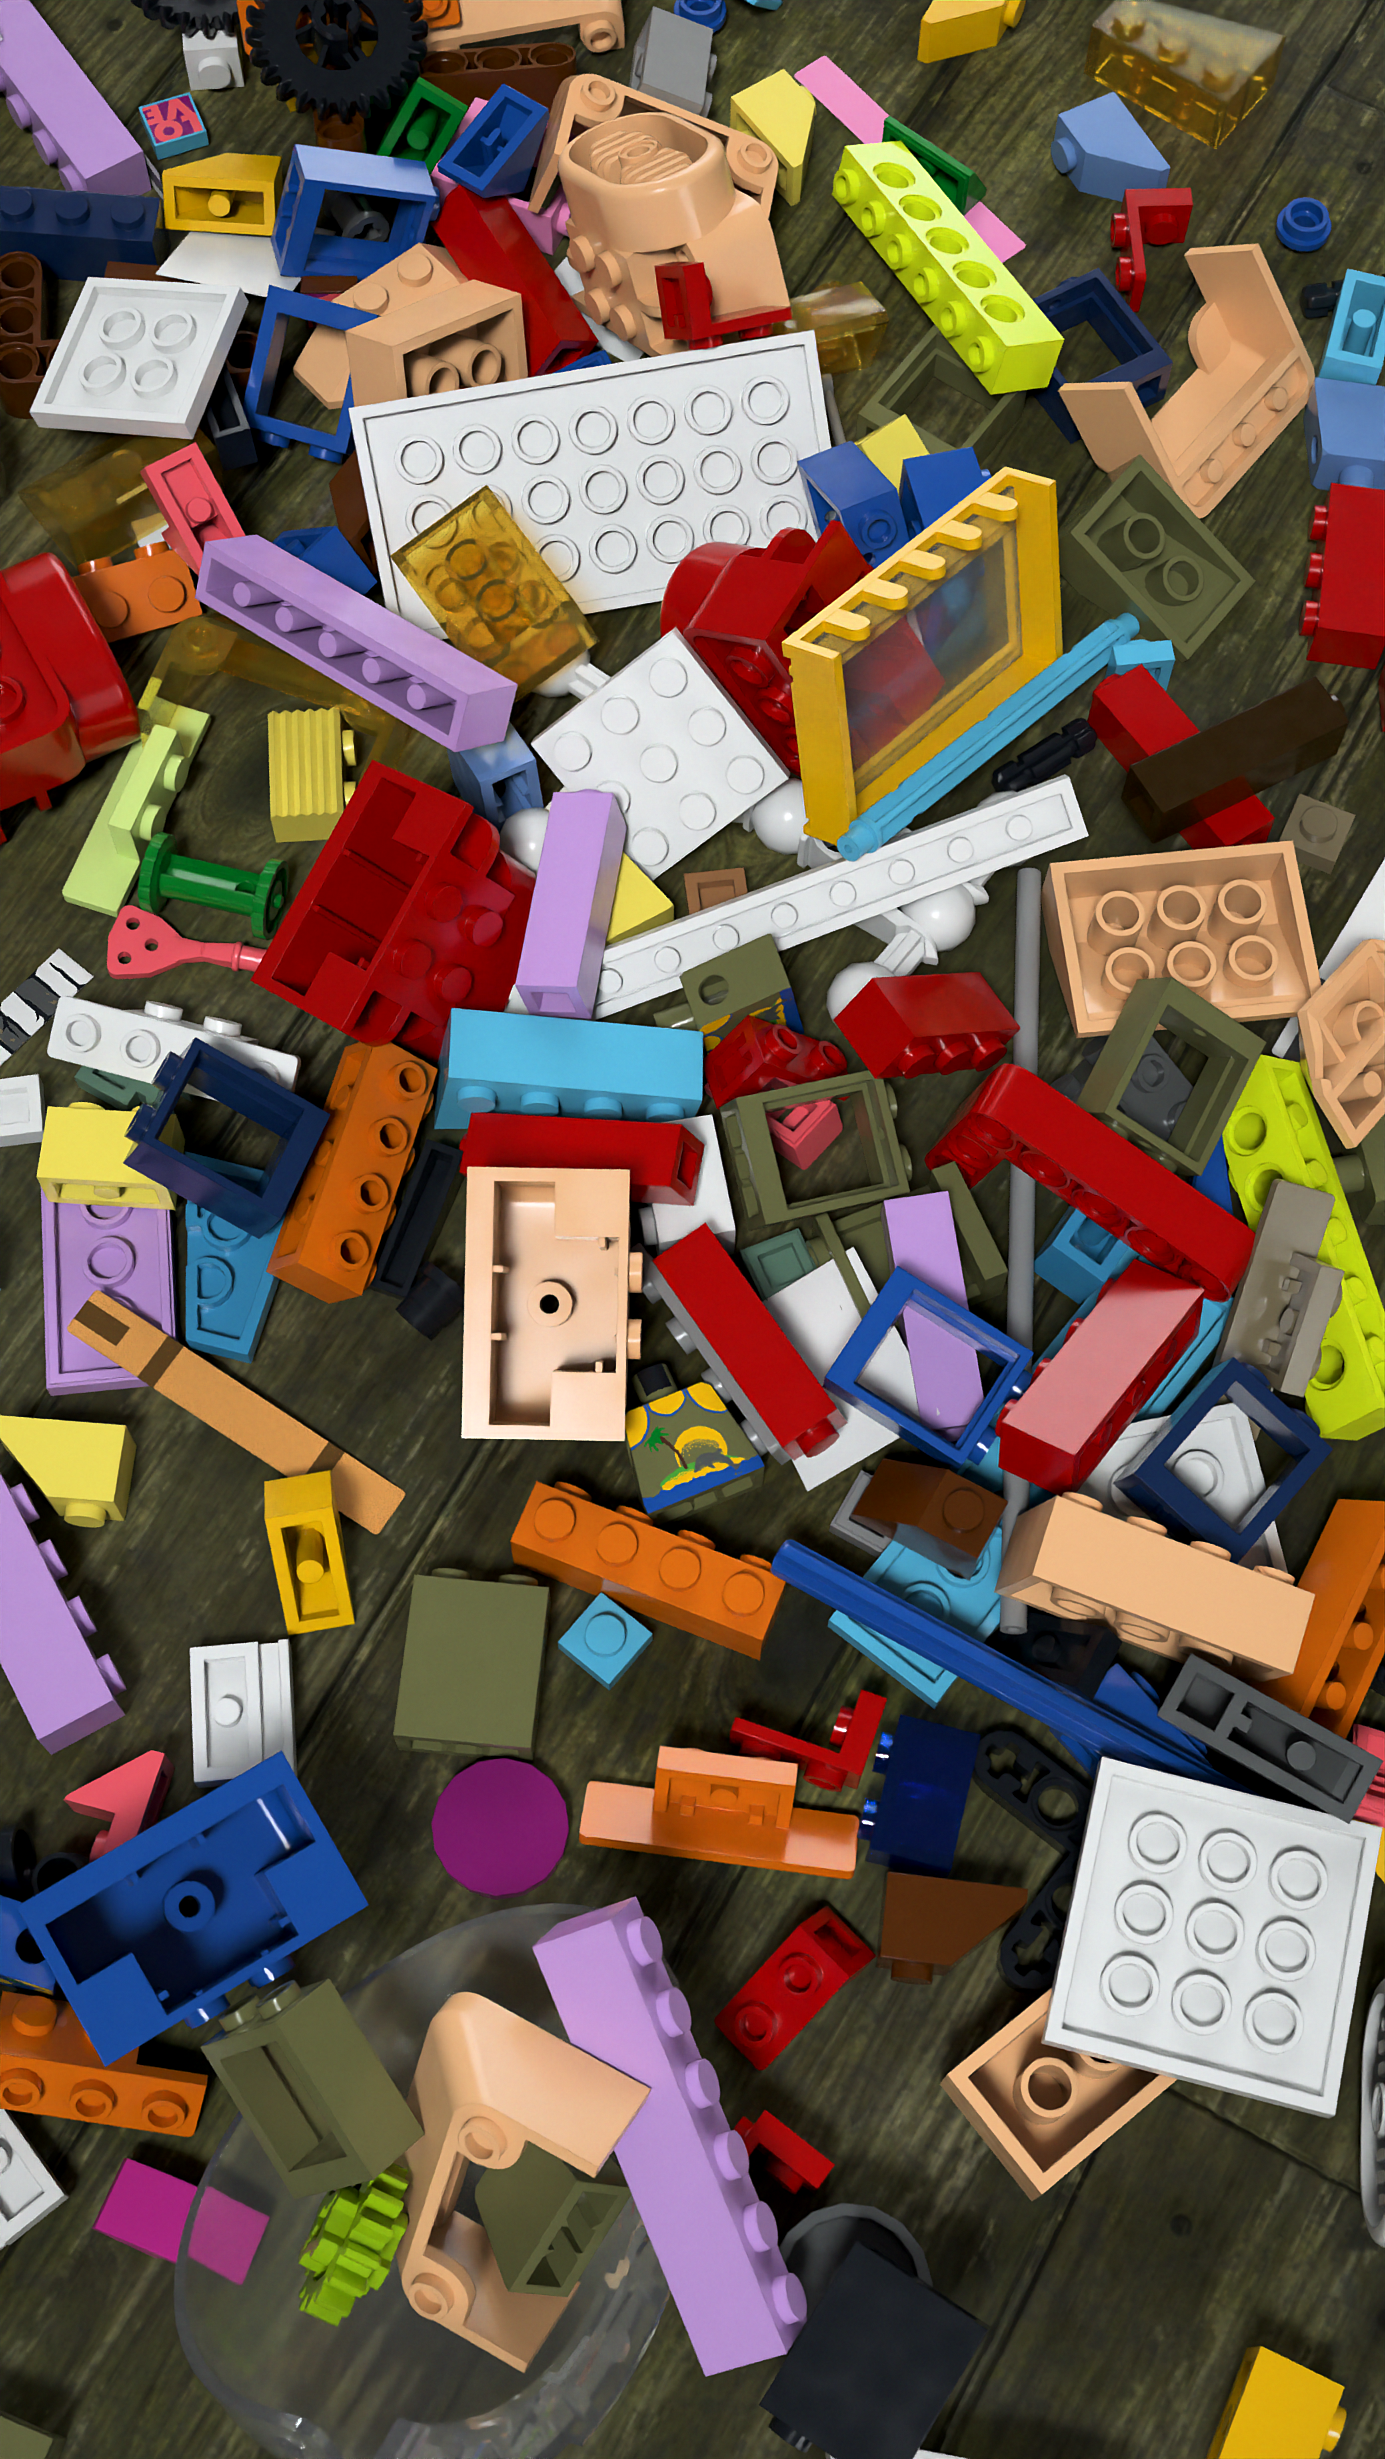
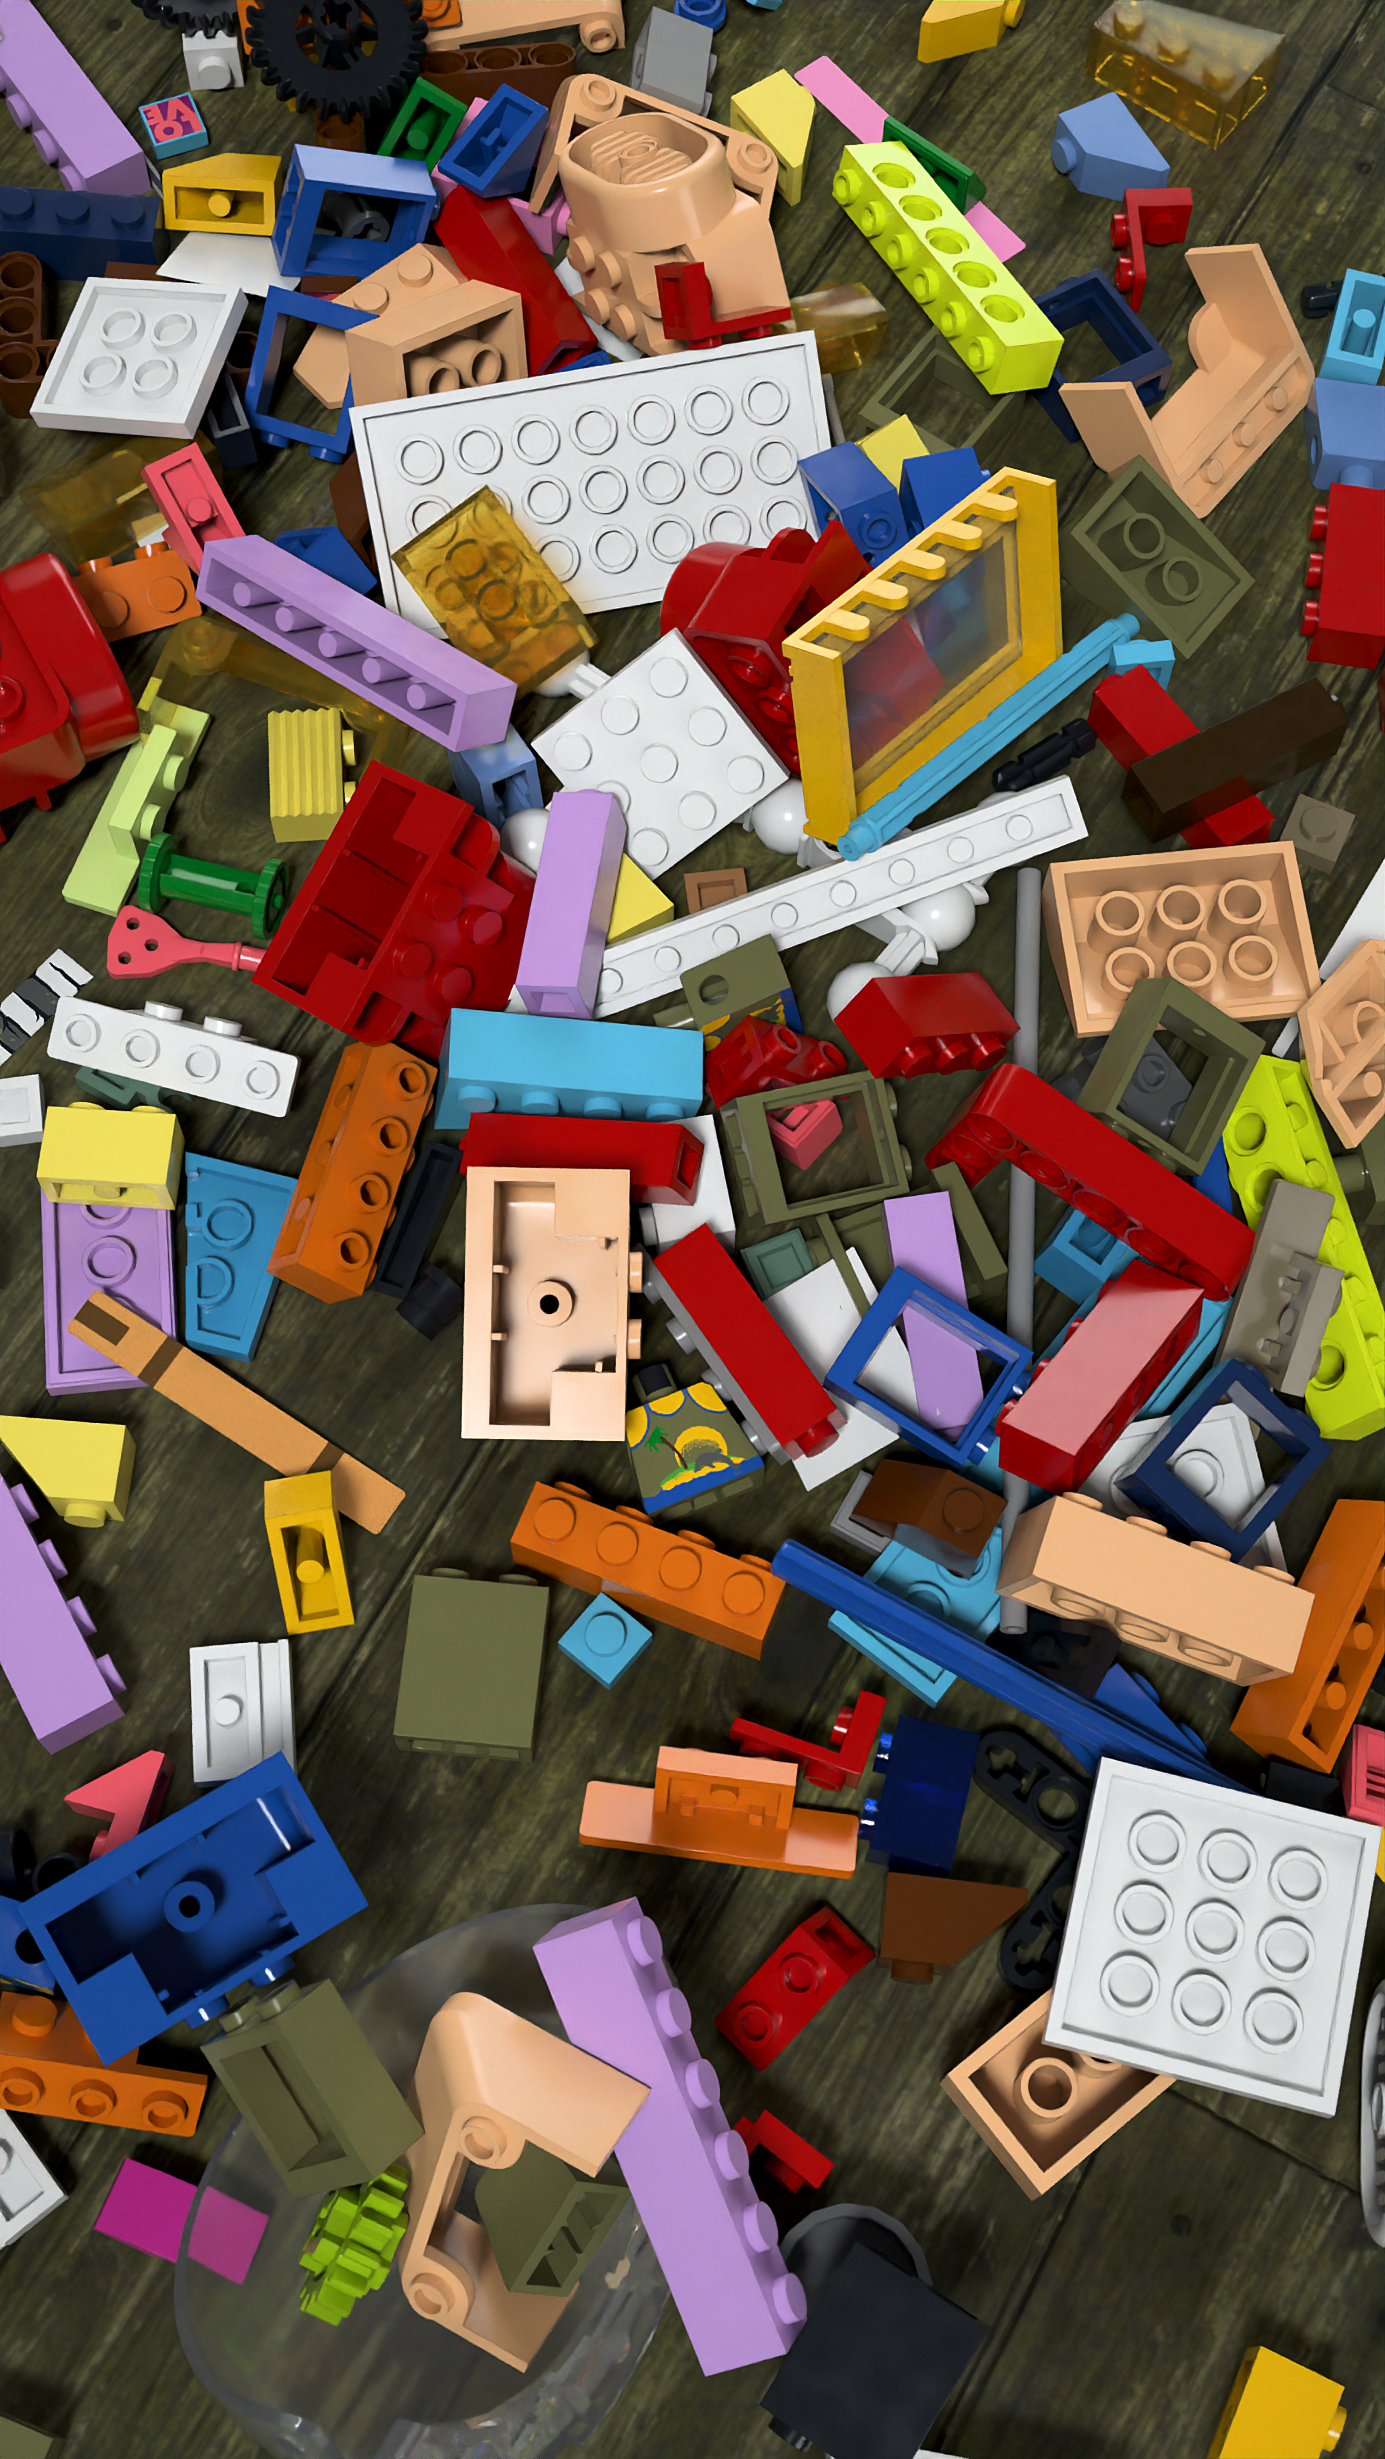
dark blue window [123,1037,331,1239] -> none
magenta tile [431,1758,570,1900] -> none
dark grey slope [1157,1653,1383,1824] -> none
blue plate [1275,197,1331,252] -> none

